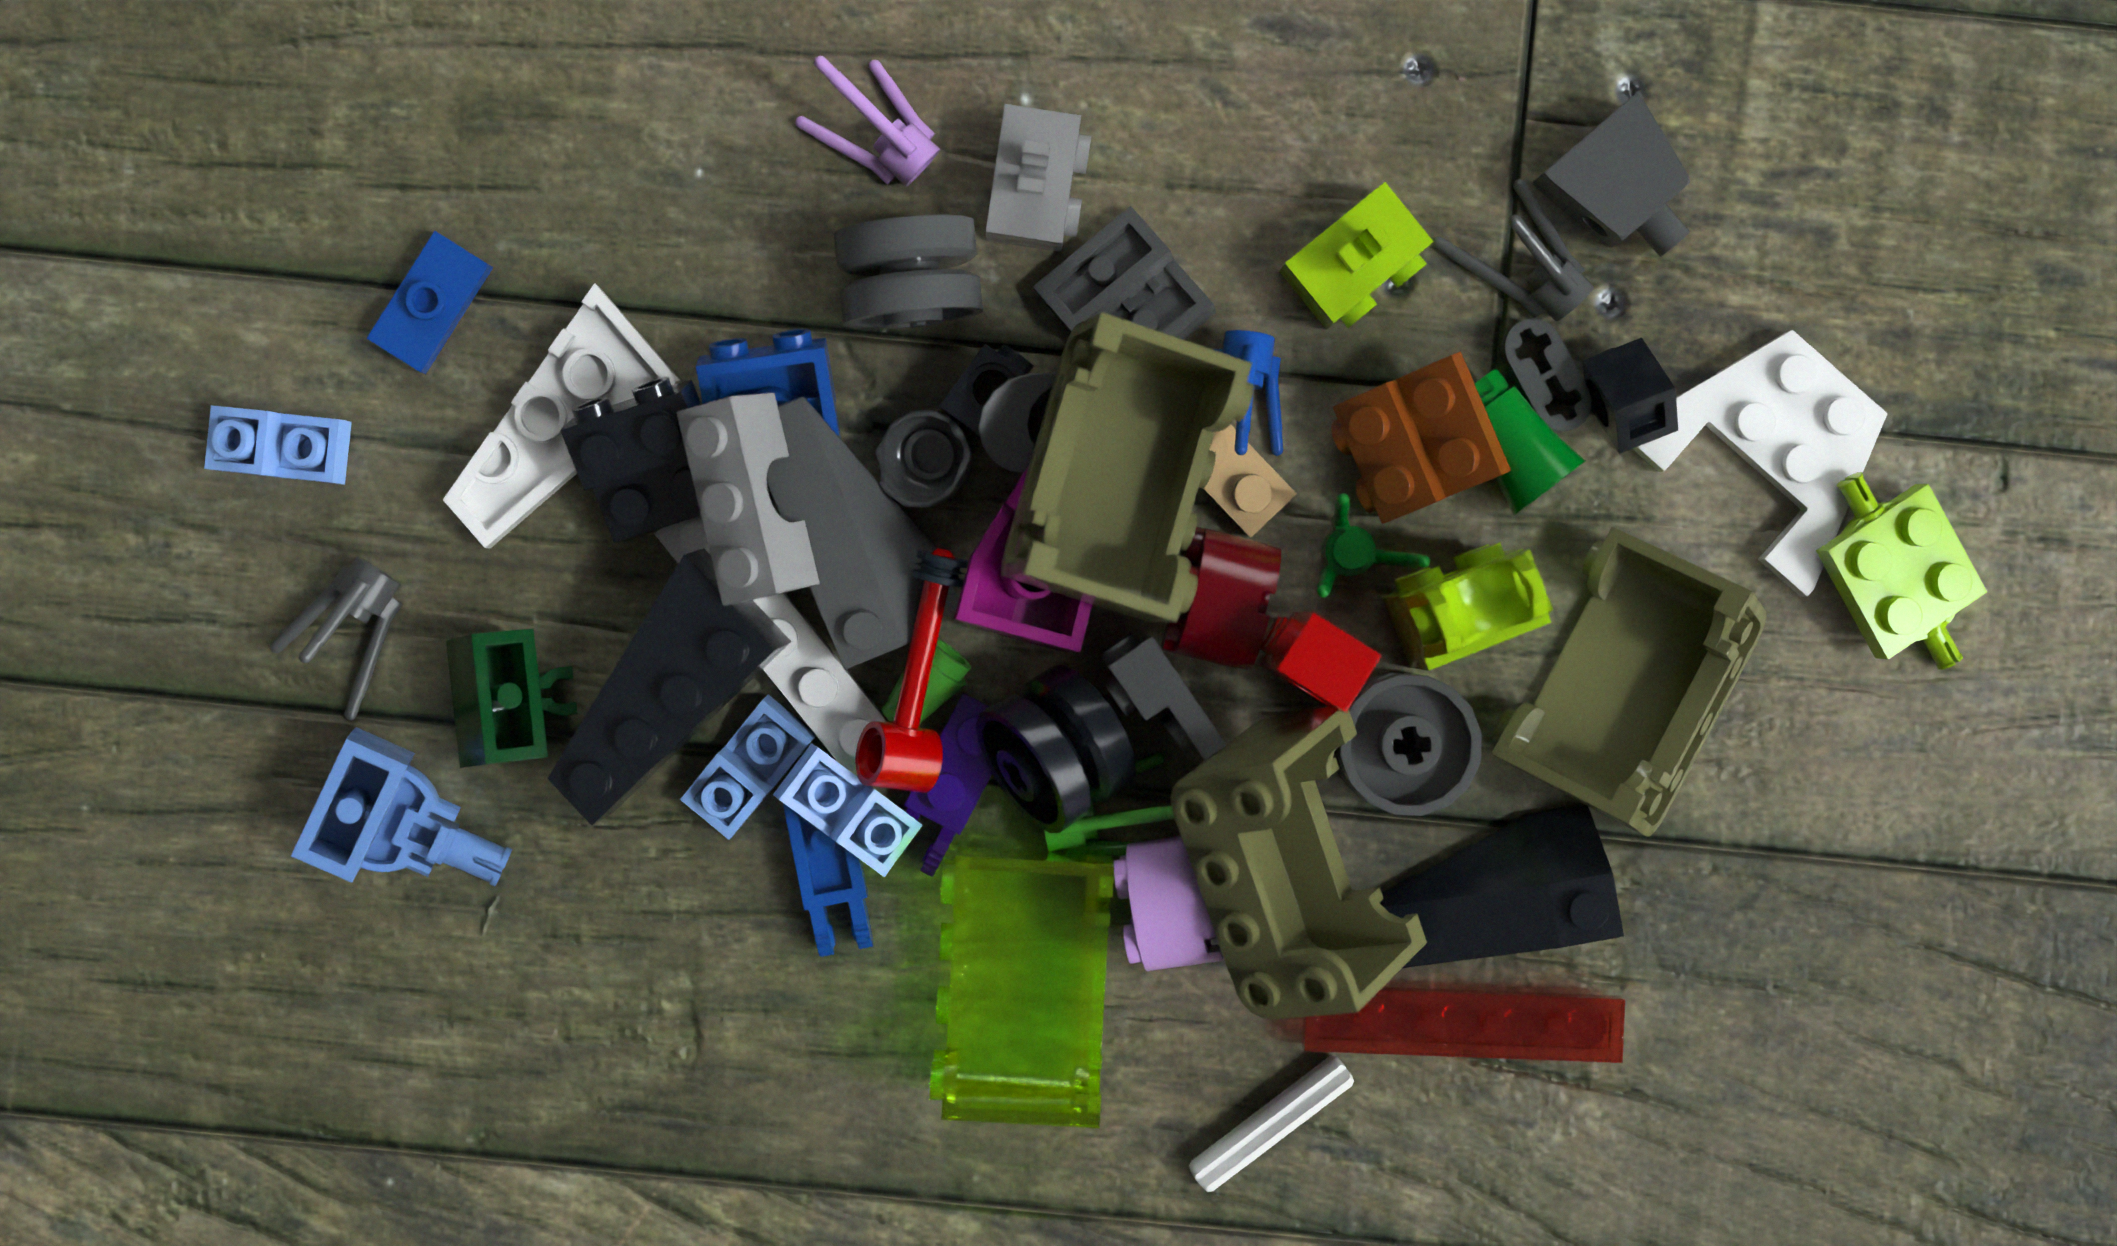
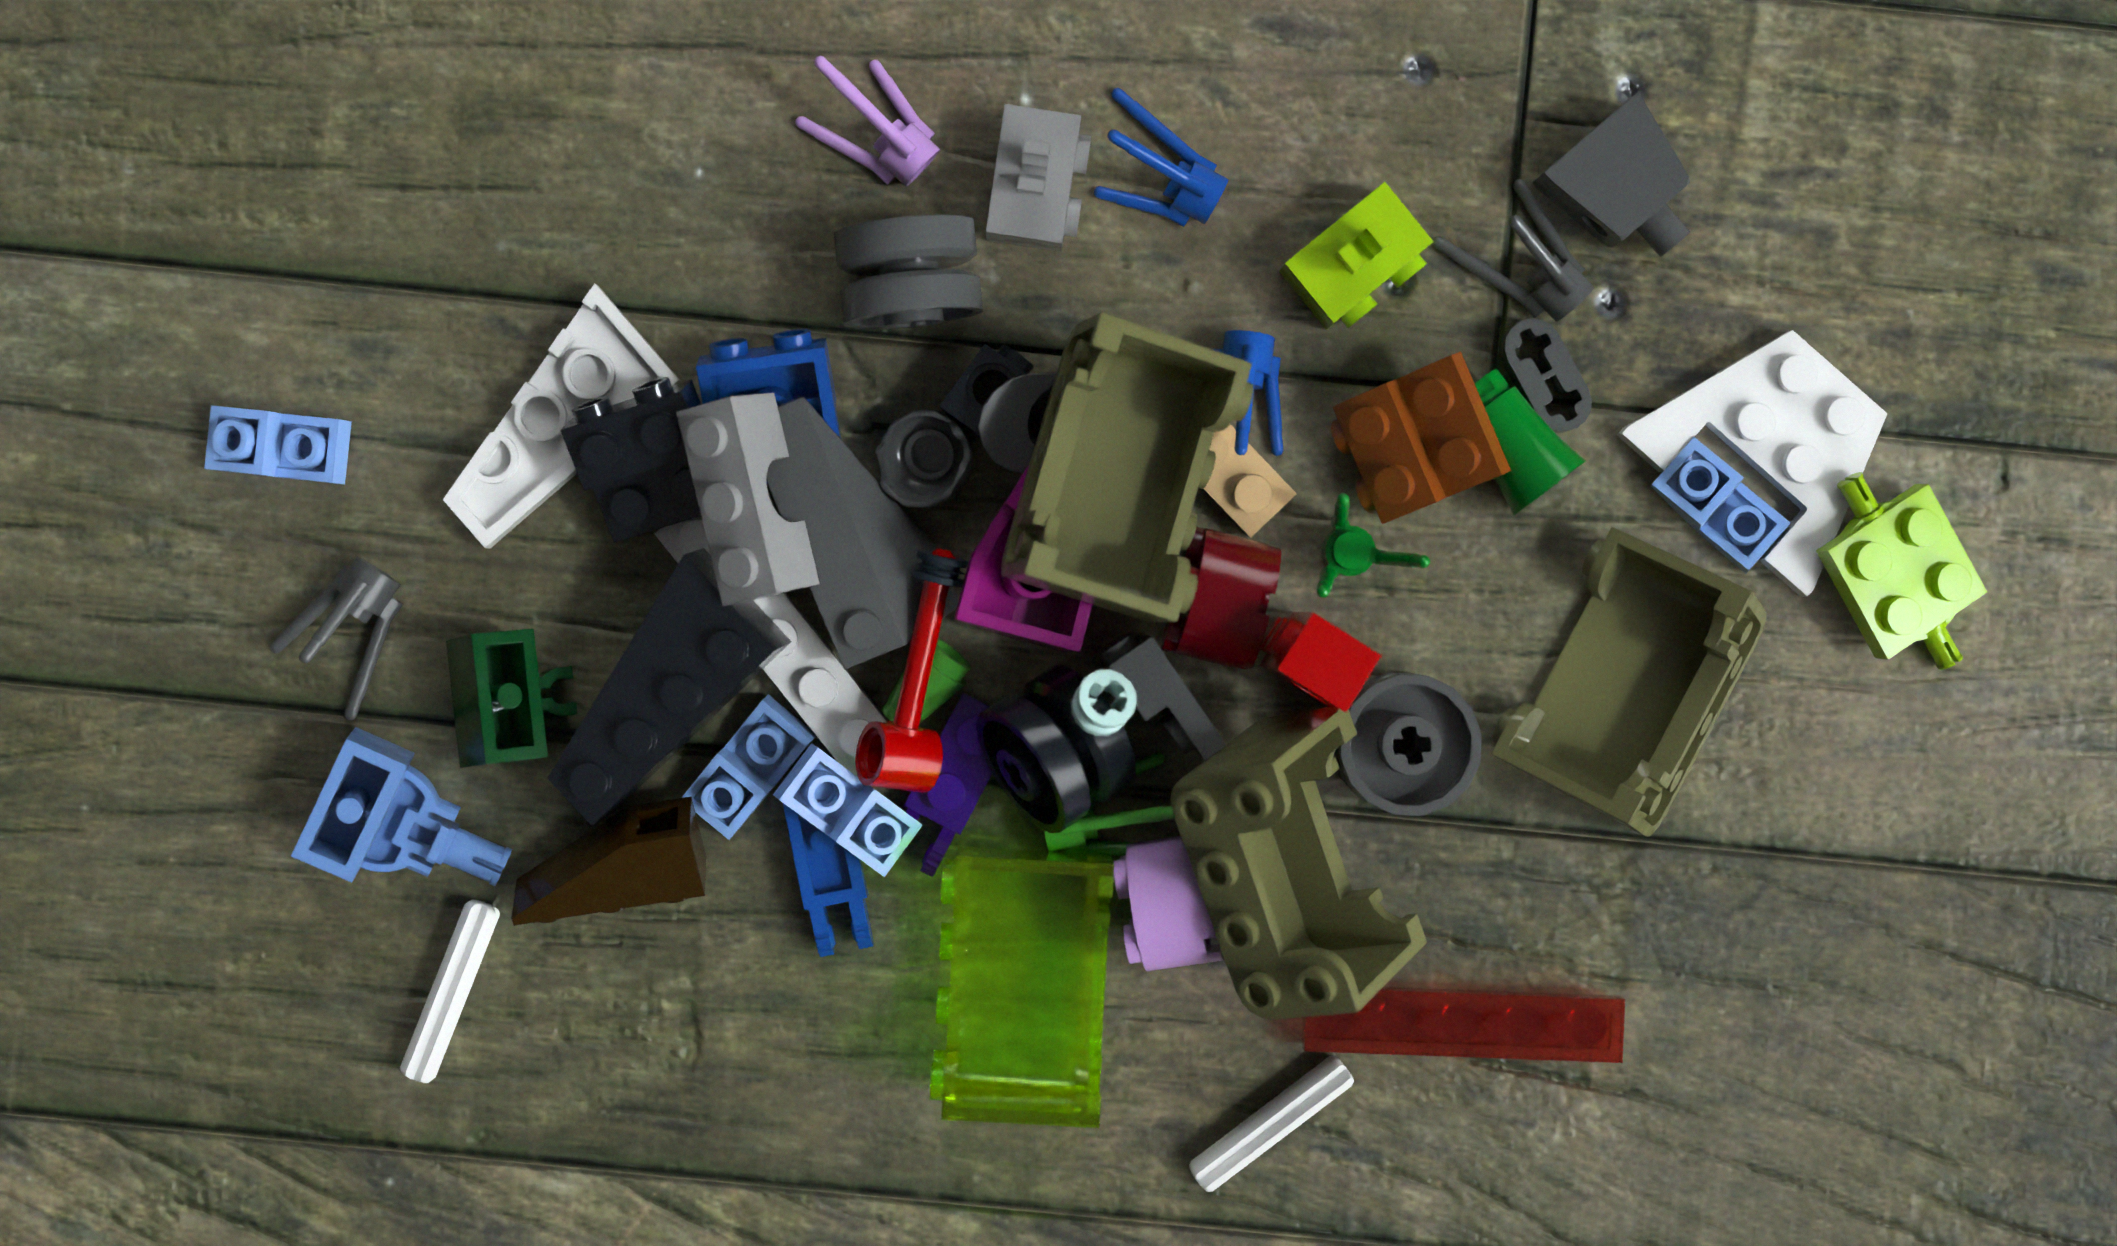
blue plate [367,231,493,374] -> none
dark grey slope [1033,206,1216,340] -> none
black wedge [1380,804,1624,968] -> none
lime brick [1382,542,1553,671] -> none
black brick [1582,337,1679,454] -> none
none -> white axle [400,899,500,1083]
none -> dark brown slope [511,797,706,926]
none -> light aqua bush [1071,669,1137,736]
none -> blue plant [1094,88,1229,227]
none -> light blue slope [1651,437,1791,574]

